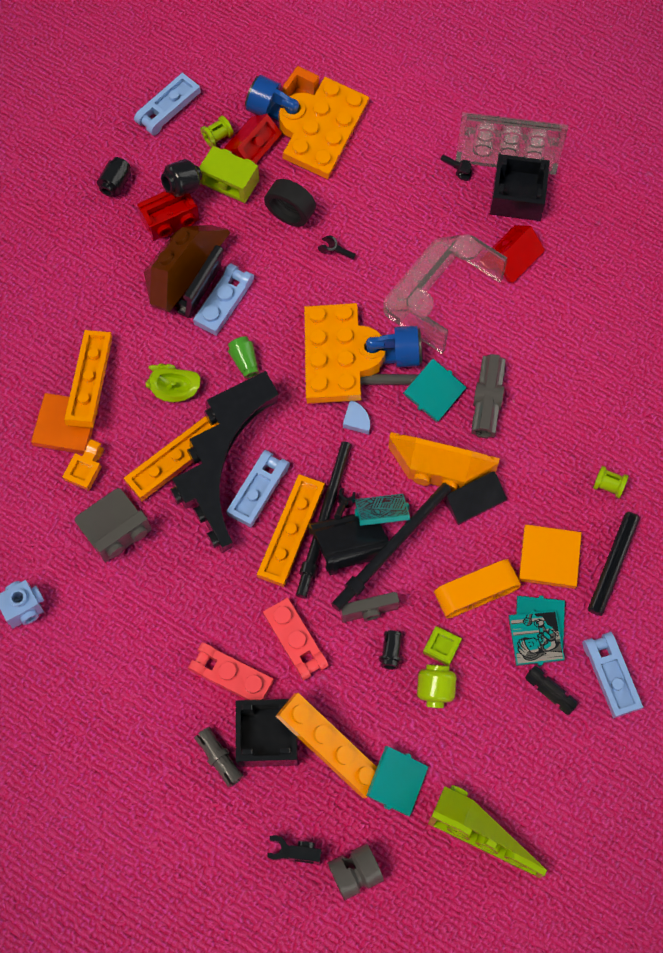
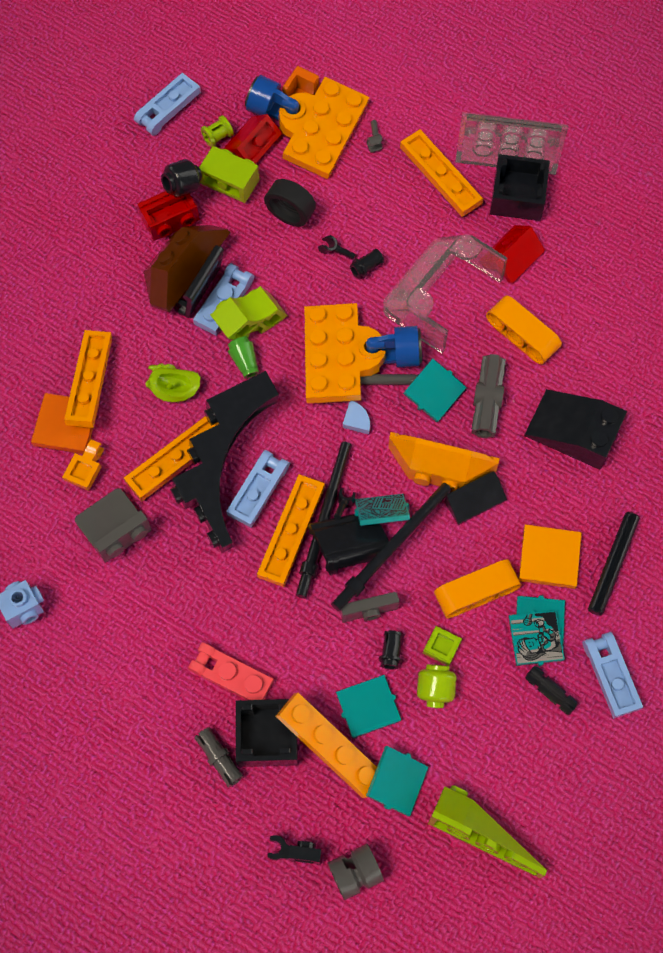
black brick [97,157,131,197] -> none
coral plate [263,597,329,681] -> none
black hand [440,154,472,181] -> none
lime bush [593,466,629,498] -> none
none -> lime brick [210,286,288,340]
none -> teal piece [336,675,401,739]
none -> black pin [350,249,384,278]
none -> dark grey hand [366,120,382,153]
none -> light orange plate [400,129,483,217]
none -> light orange beam [486,295,562,364]
none -> black slope [524,389,627,470]

